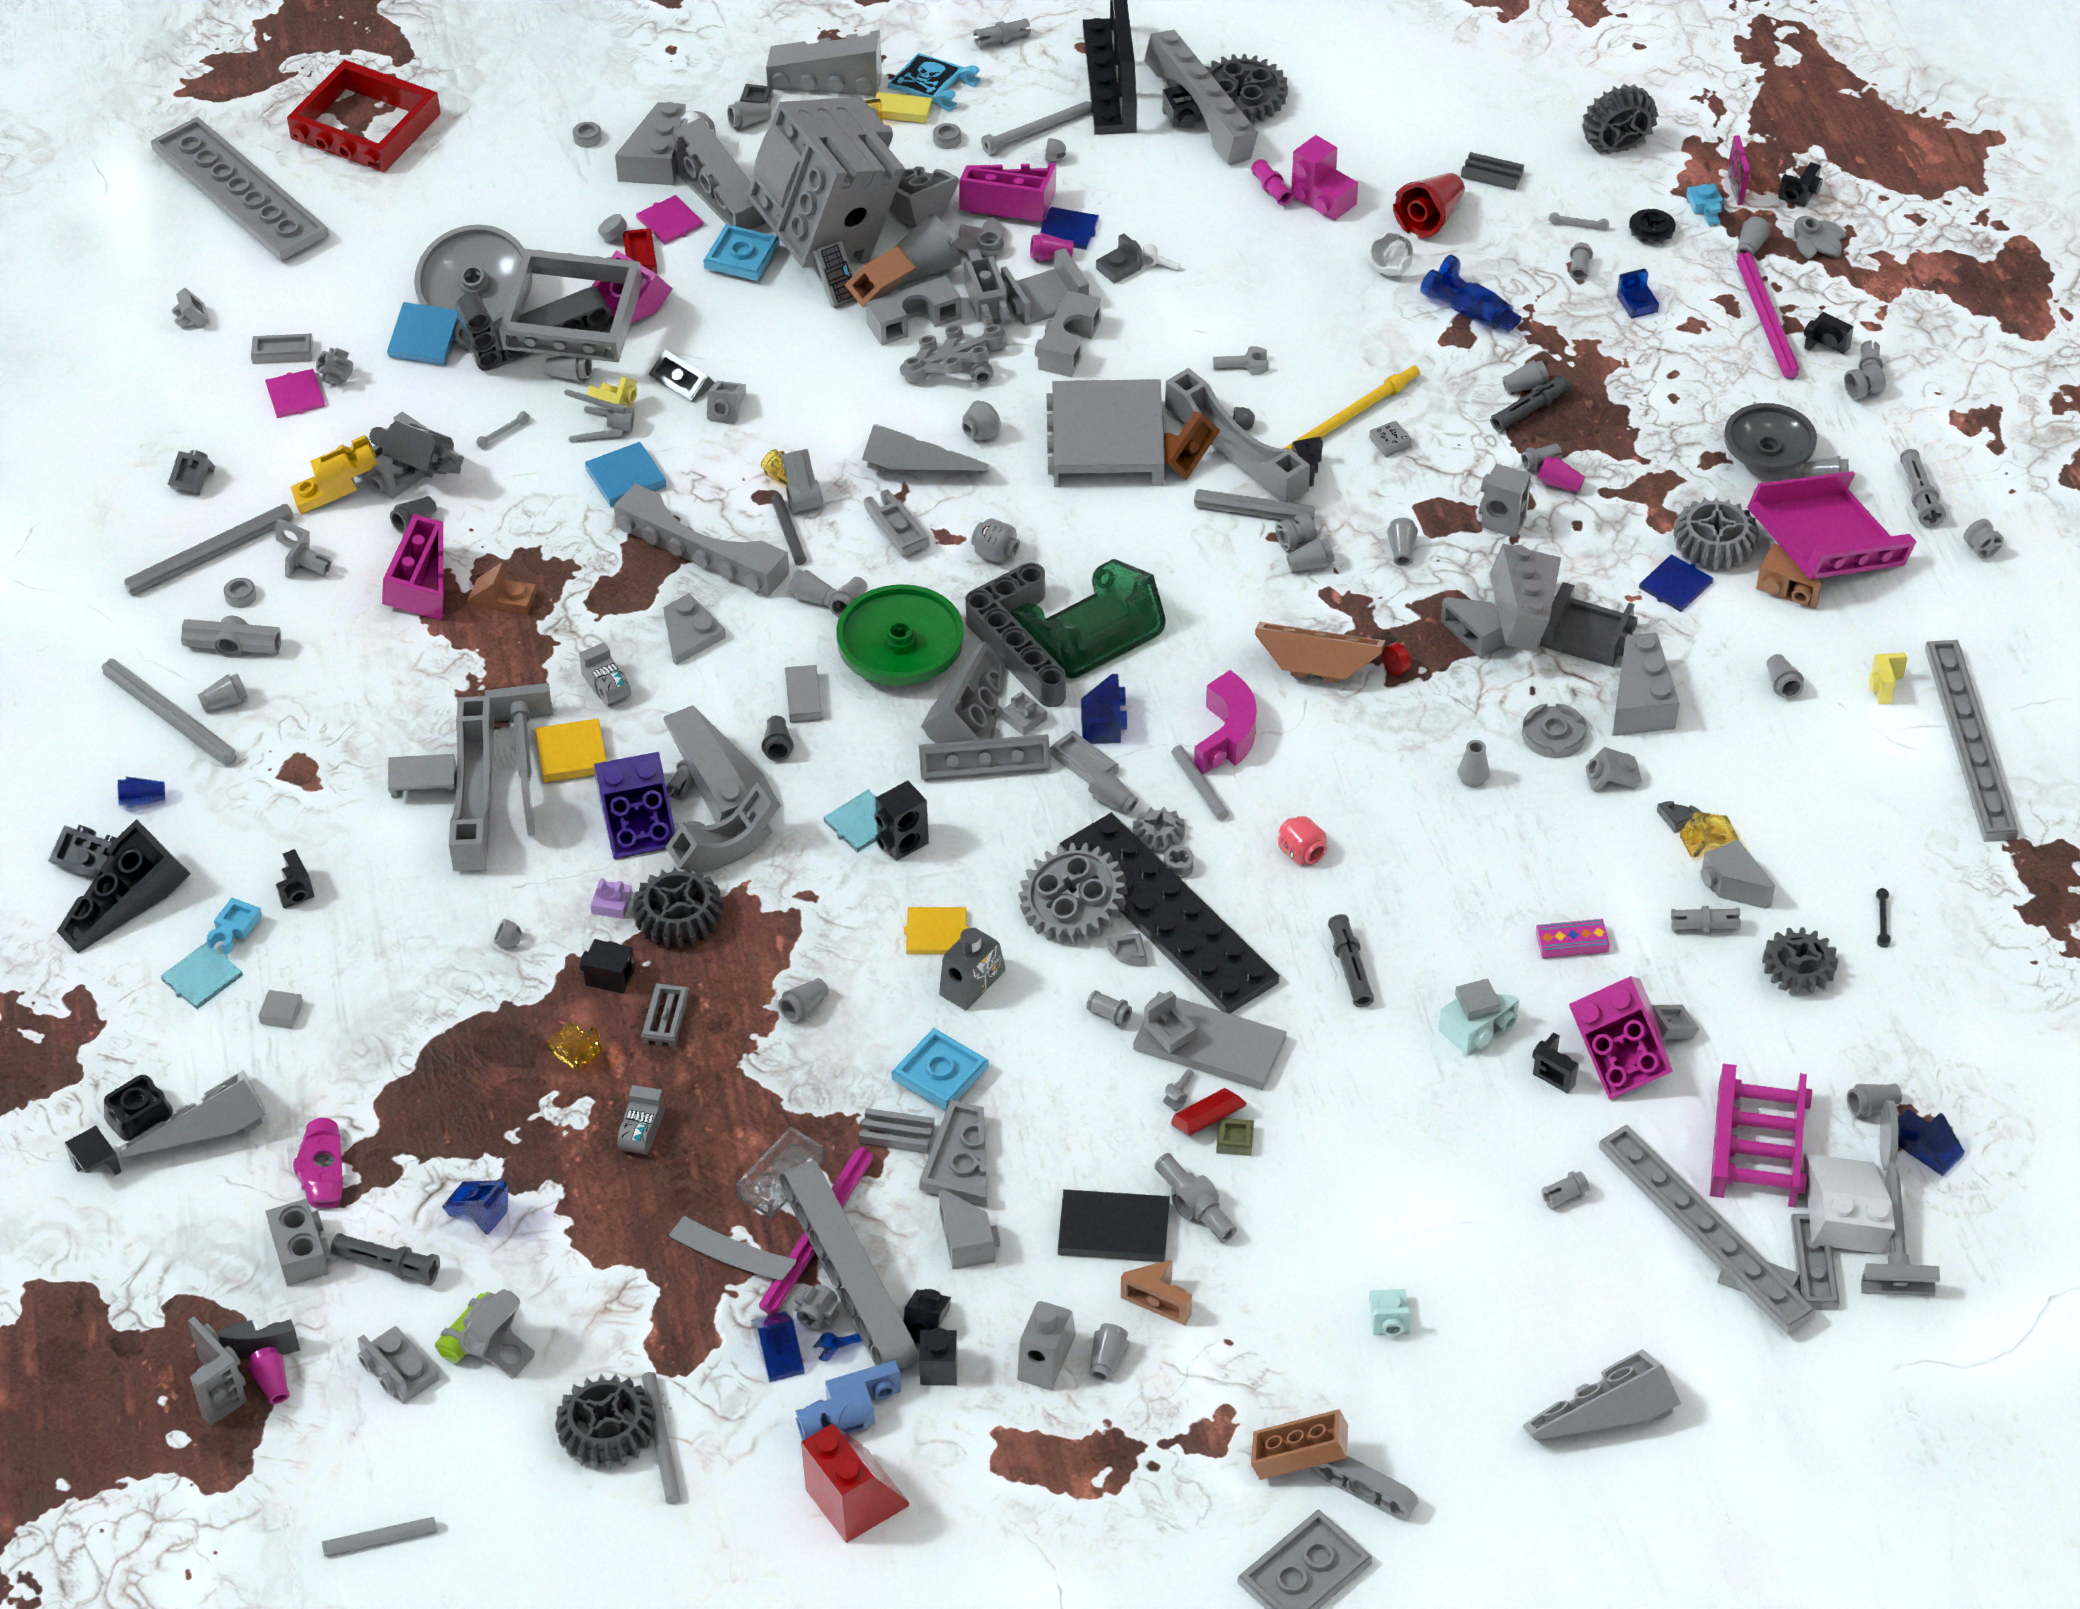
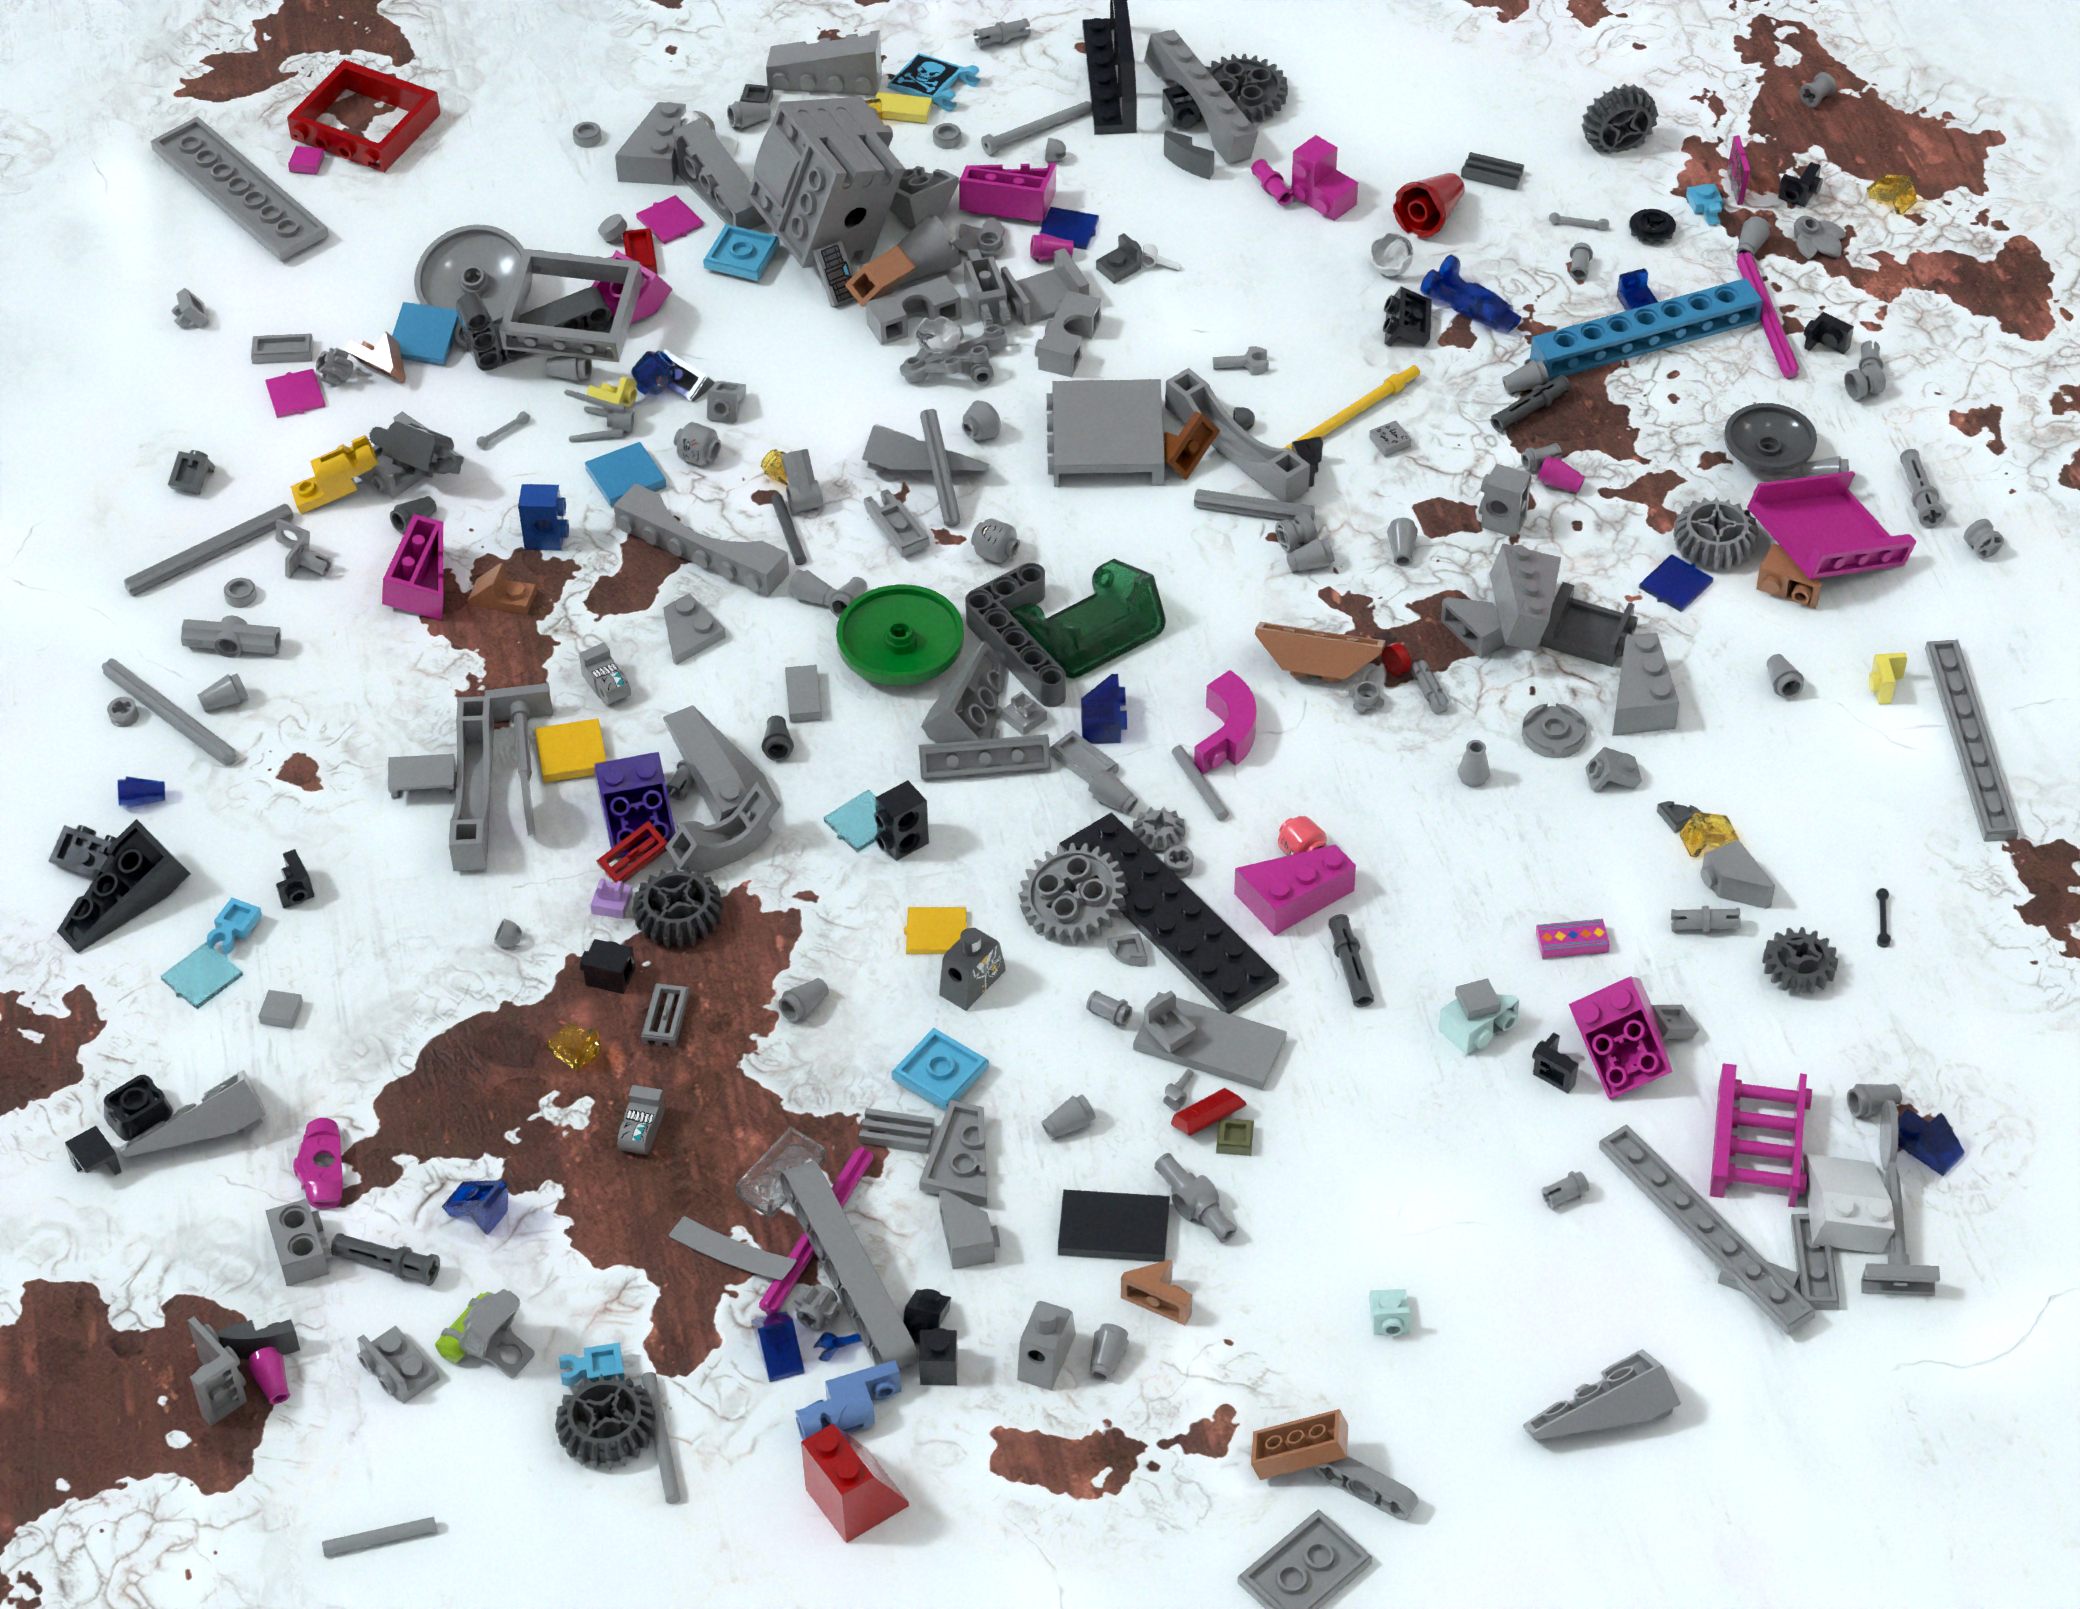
none -> light grey bush [107,697,139,727]
none -> dark pink tile [288,146,325,175]
none -> slope [345,332,406,383]
none -> blue brick [518,484,569,551]
none -> medium azure plate [559,1342,625,1386]
none -> red tile [596,821,668,884]
none -> clear blue head [631,350,676,395]
none -> light grey head [674,422,721,466]
none -> clear hair [916,316,961,354]
none -> light grey axle [920,409,961,526]
none -> light grey cone [1041,1094,1096,1140]
none -> dark grey slope [1164,130,1214,180]
none -> dark pink wedge [1234,844,1356,936]
none -> light grey plate [1349,681,1384,712]
none -> black bracket [1383,286,1432,347]
none -> light grey axle [1411,660,1449,714]
none -> dark azure brick [1530,278,1763,380]
none -> light grey bush [1799,72,1837,108]
none -> clear yellow bracket [1867,174,1917,215]

